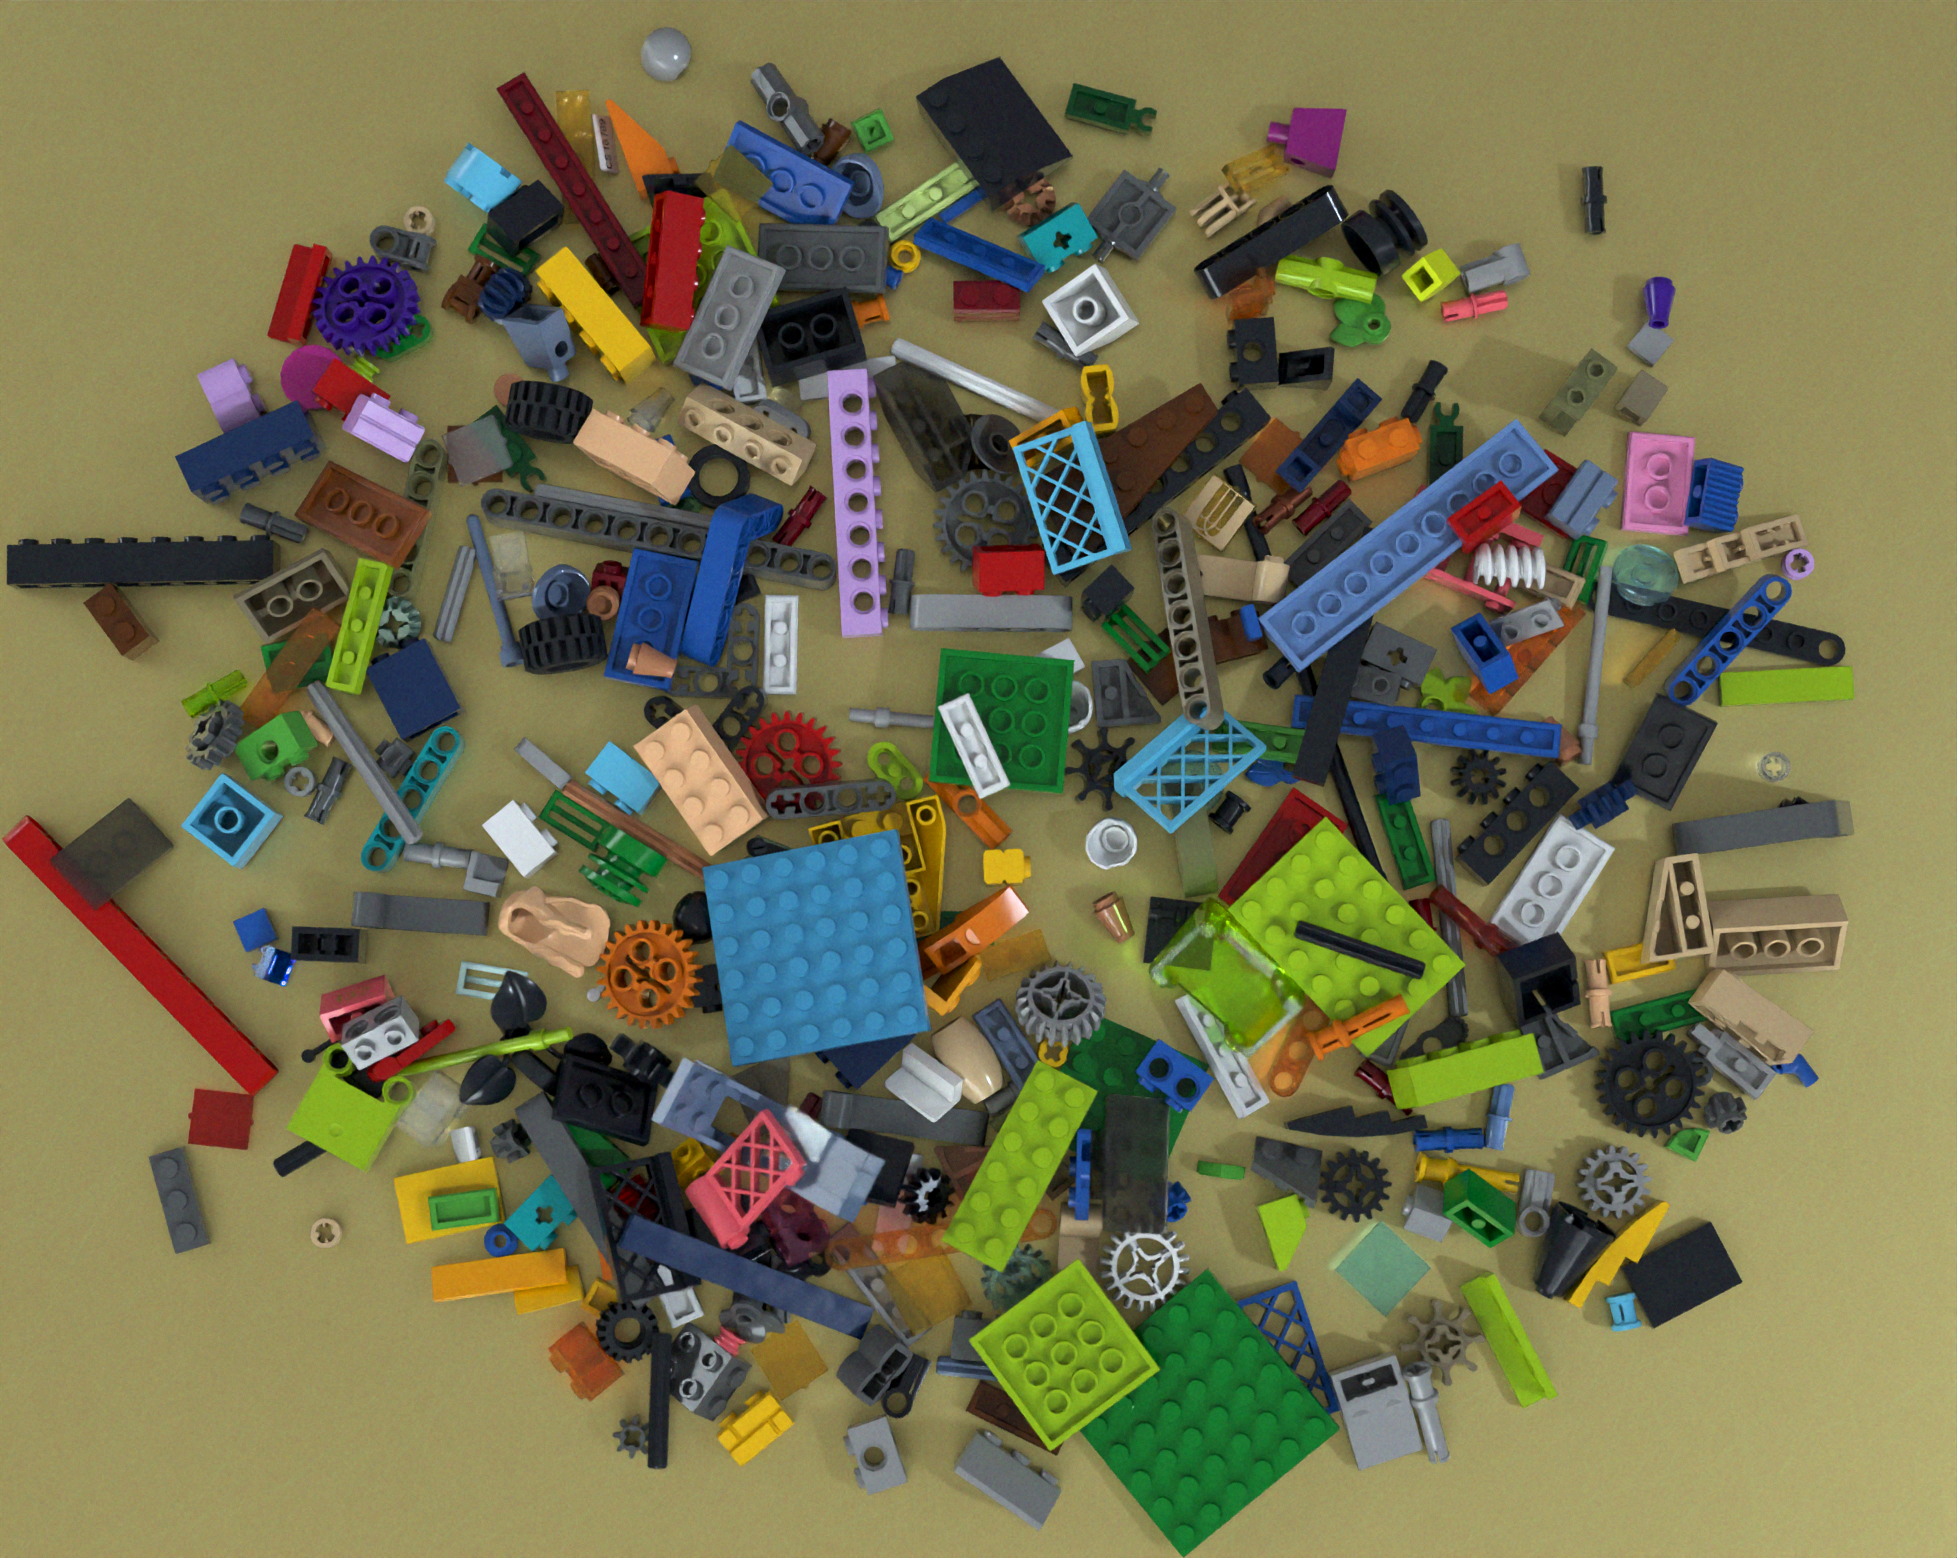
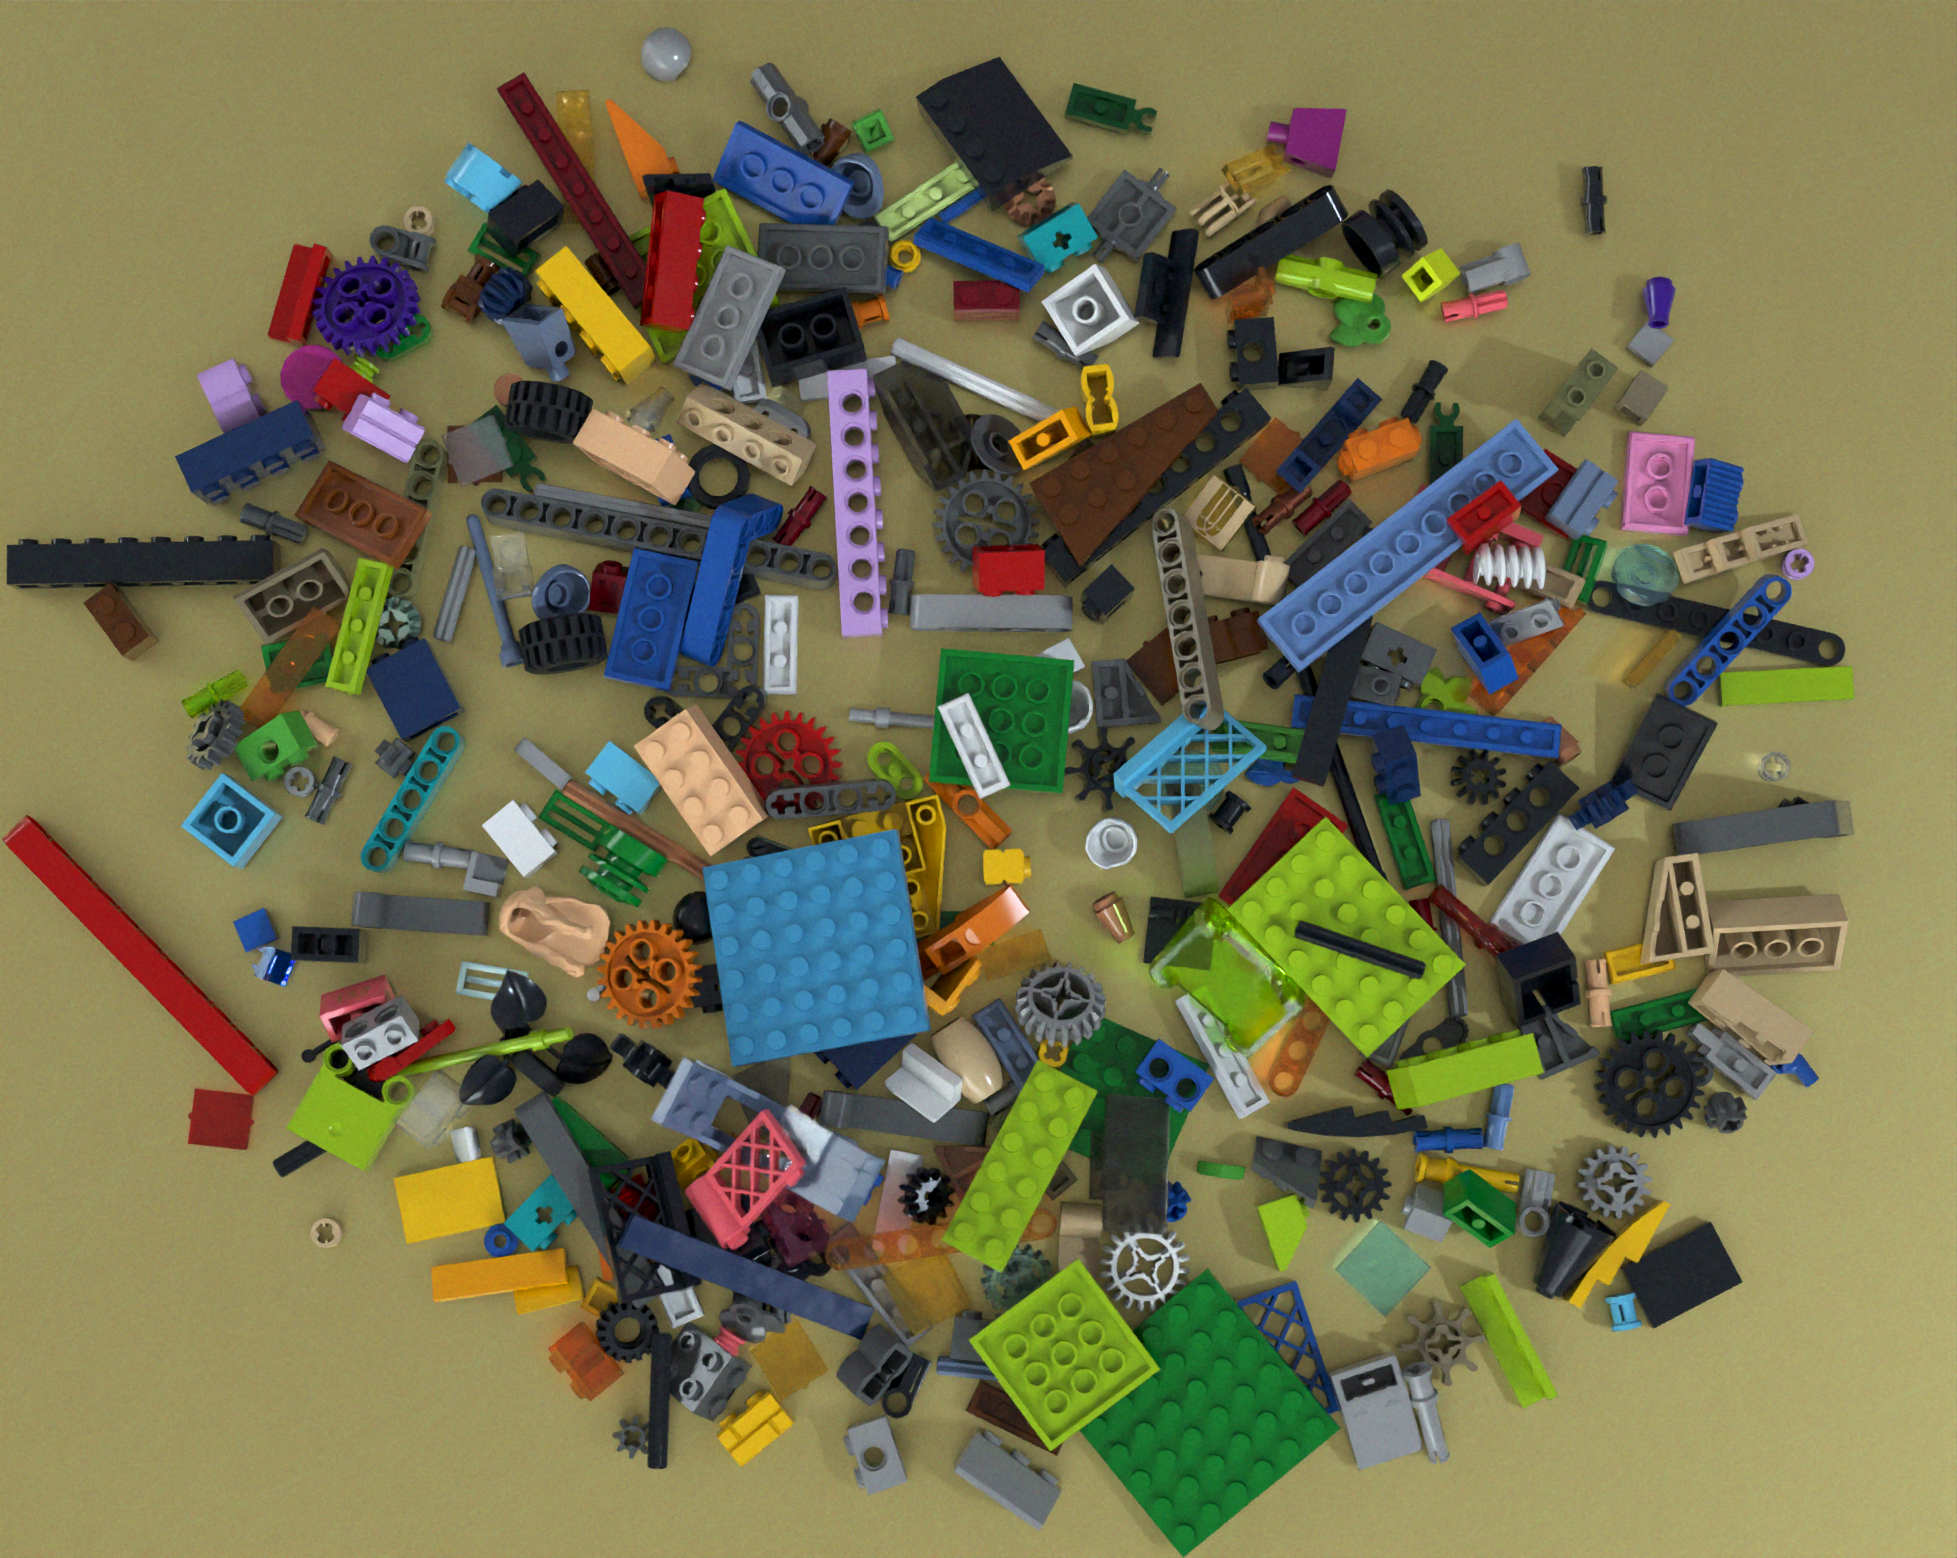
clear smoke tile [50,798,174,911] -> none
dark grey plate [149,1147,211,1254] -> none
light grey axle [306,680,423,844] -> none
bright green tile [428,1187,501,1231] -> none
black tile [551,1053,658,1147] -> none
nougat tile [586,585,621,621] -> none
white sticker [592,114,619,174] -> none
nougat cone [626,642,677,679] -> none
clear yellow piece [694,145,773,223] -> none
black tile [846,1128,915,1209] -> none
medium azure fence [1013,421,1132,575] -> none
blue wing [1068,1129,1091,1220] -> none
green tile [1101,604,1171,674] -> none
blue tile [1239,604,1262,642] -> none
orange pin [1306,993,1410,1061] -> none
light grey bar [1577,566,1613,765] -> none
bright green tile [1664,1128,1710,1162] -> none
none -> black bracket [1134,228,1199,359]

